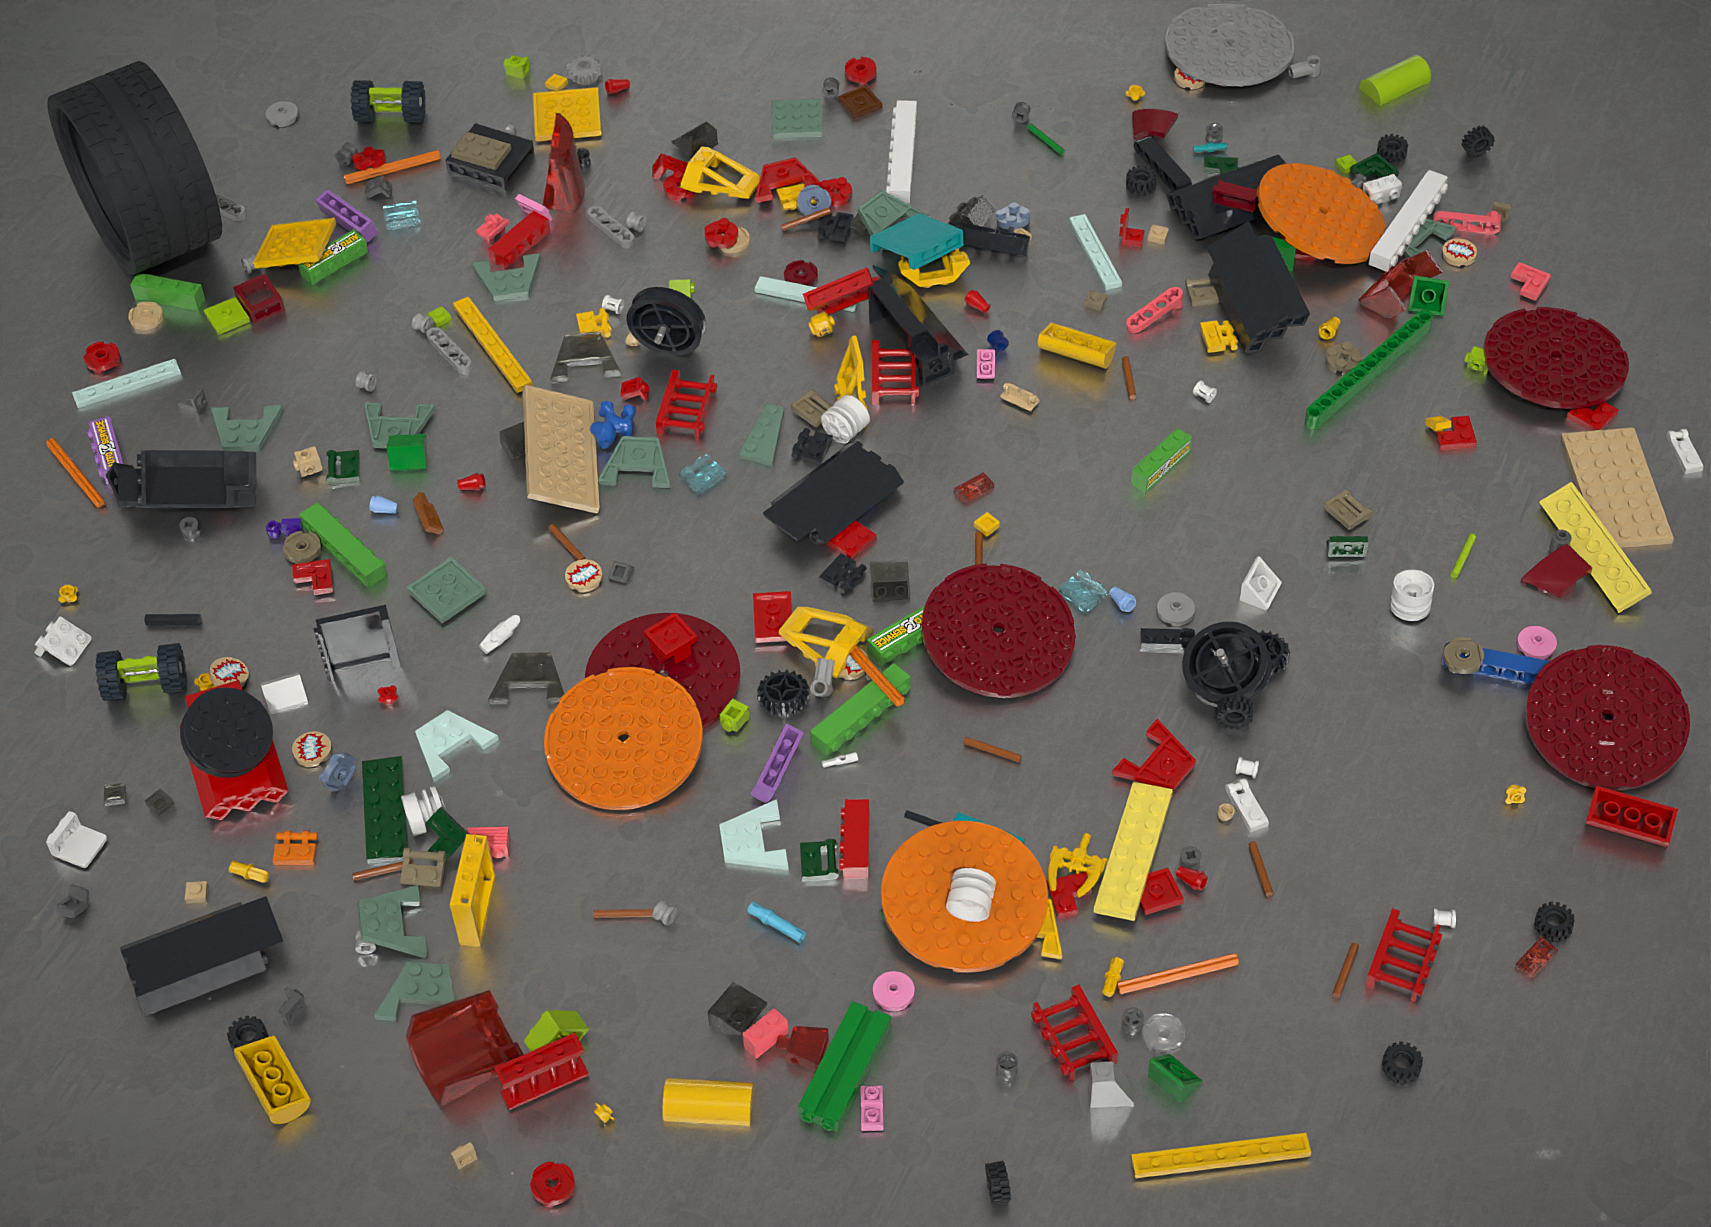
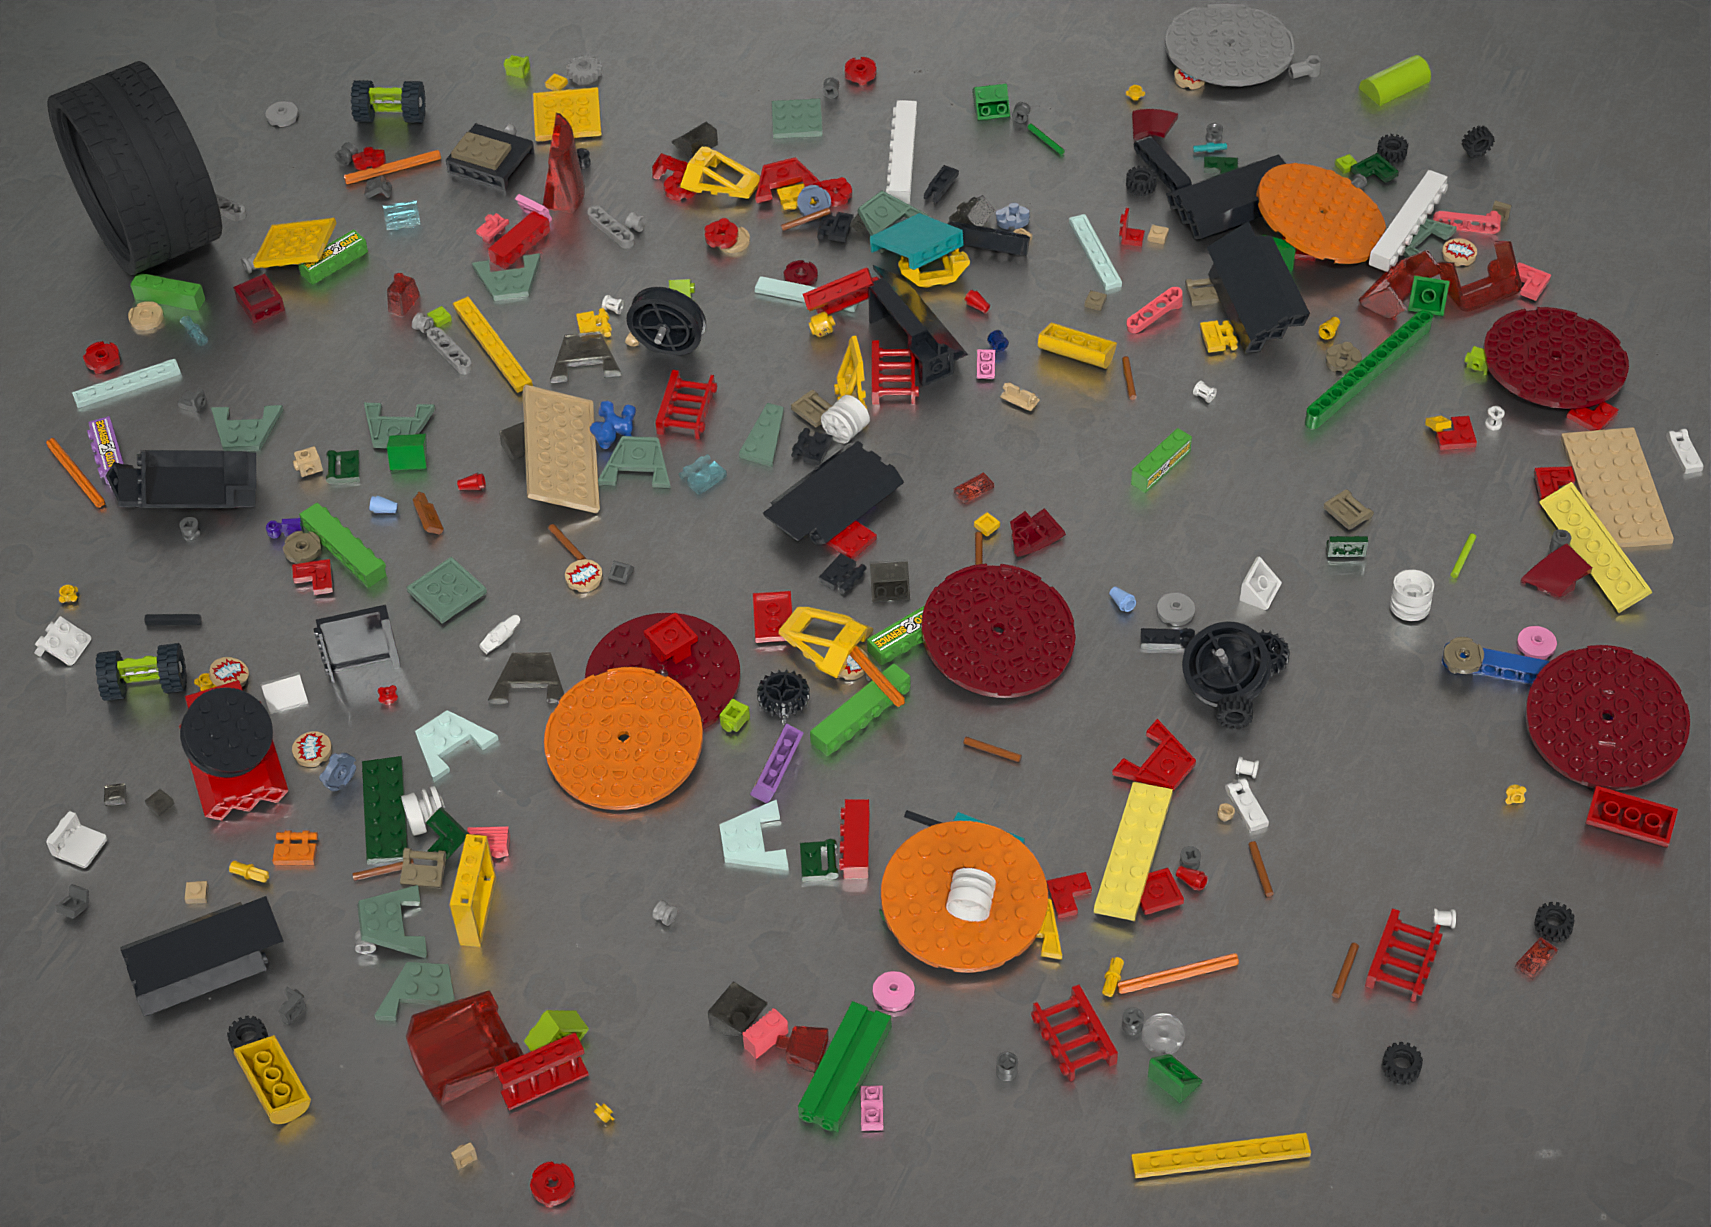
lime plate [203,297,250,335] -> none
medium lavender brick [315,189,378,243] -> none
light grey wheel [355,371,377,392] -> none
dark orange bar [593,909,654,918] -> none
red cone [605,79,630,95] -> none
red bracket [620,376,650,401] -> none
yellow brick [663,1077,755,1126] -> none
medium azure pin [747,901,806,943] -> none
light grey piece [811,658,835,698] -> none
white pin [822,752,858,768] -> none
reddish brown tile [838,85,882,119] -> none
black tyre [985,1161,1011,1204] -> none
yellow bar [1047,833,1107,897] -> none
clear light blue plate [1059,570,1109,613] -> none
light grey slope [1088,1062,1134,1108] -> none
dark red window [1212,179,1258,212] -> none
white brick [1362,174,1402,204] -> none
none -> clear light blue pin [180,316,208,346]
none -> clear red torso [387,273,420,317]
none -> black hinge [924,165,959,203]
none -> green slope [972,83,1010,120]
none -> dark red slope [1010,508,1066,557]
none -> clear red windscreen [1437,241,1522,311]
none -> white bush [1485,406,1505,431]
none -> red plate [1534,466,1575,501]

